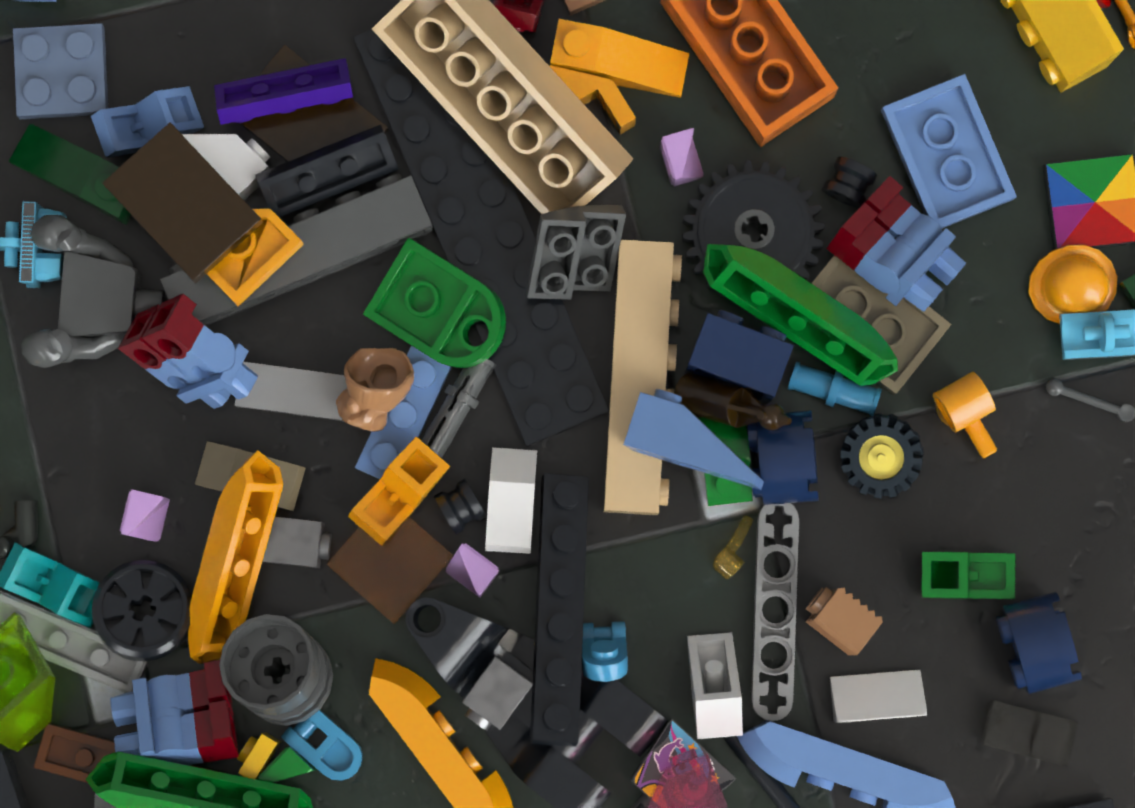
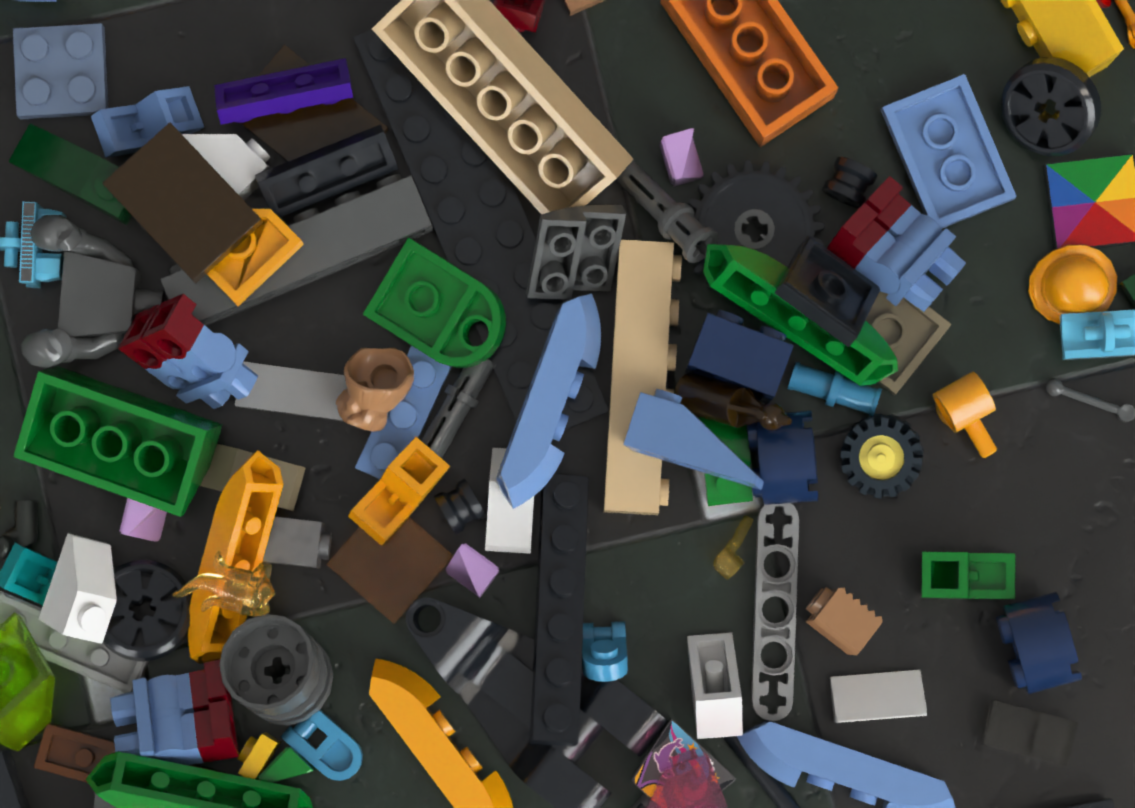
flat silver brick [462,656,533,731] -> none
light orange slope [550,19,689,98] -> none
light orange slope [550,65,636,135] -> none
none -> green slope [13,366,223,517]
none -> white slope [38,533,117,644]
none -> clear yellow piece [173,551,275,617]
none -> medium blue brick [496,293,601,509]
none -> dark grey pin [616,160,719,263]
none -> black tile [775,236,880,347]
none -> black wheel [1001,57,1101,156]

